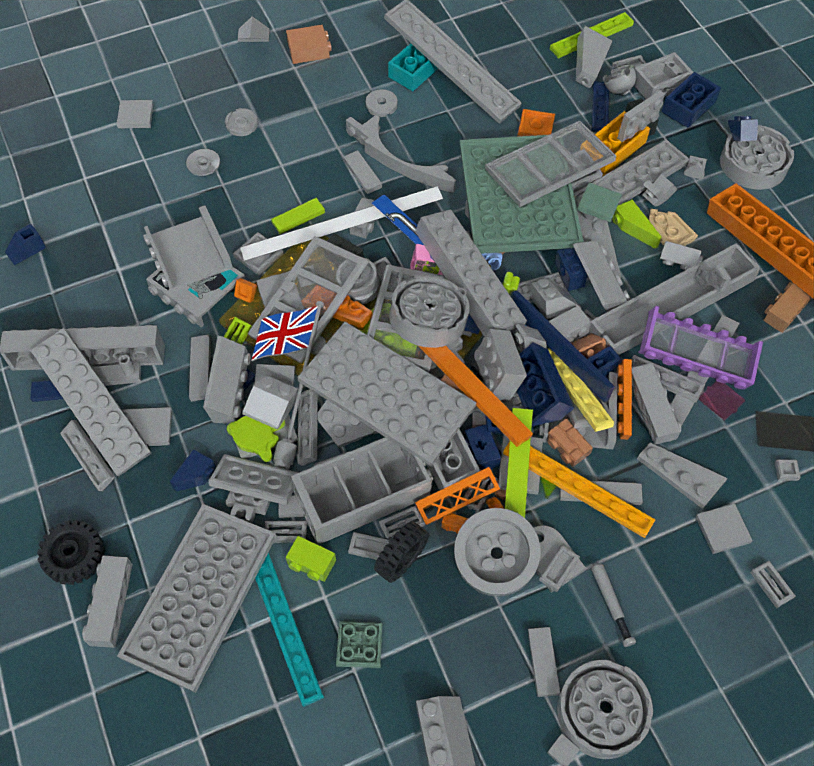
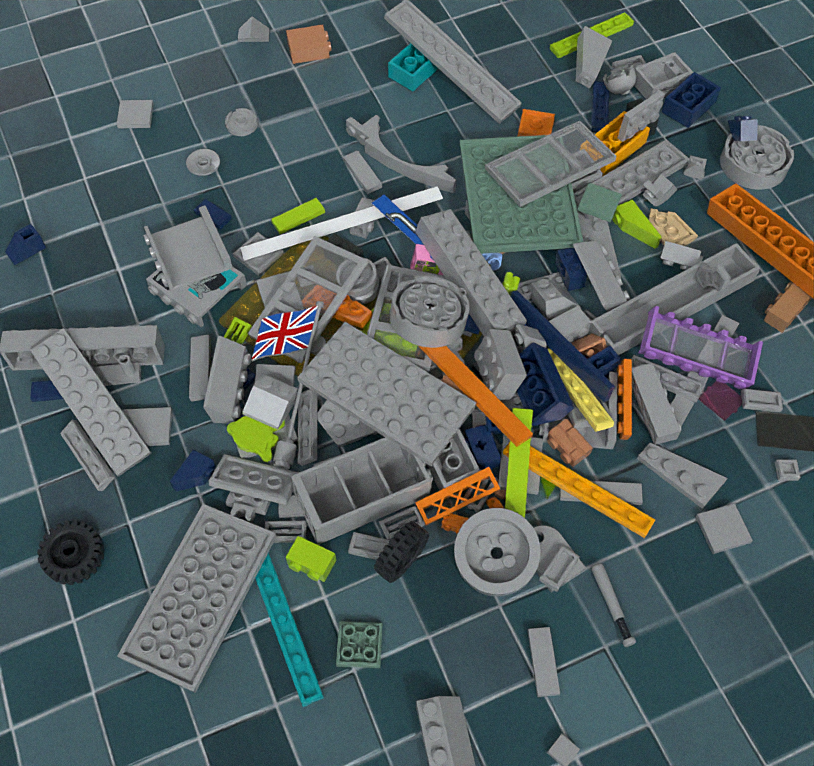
light grey brick [82,556,133,648] -> none
orange tile [234,278,257,303] -> none
light grey tile [365,89,398,117] -> none
light grey brick [557,660,653,759] -> none
light grey tile [750,561,796,609] -> none
none -> dark blue tile [194,199,232,230]
none -> light grey tile [741,389,783,413]

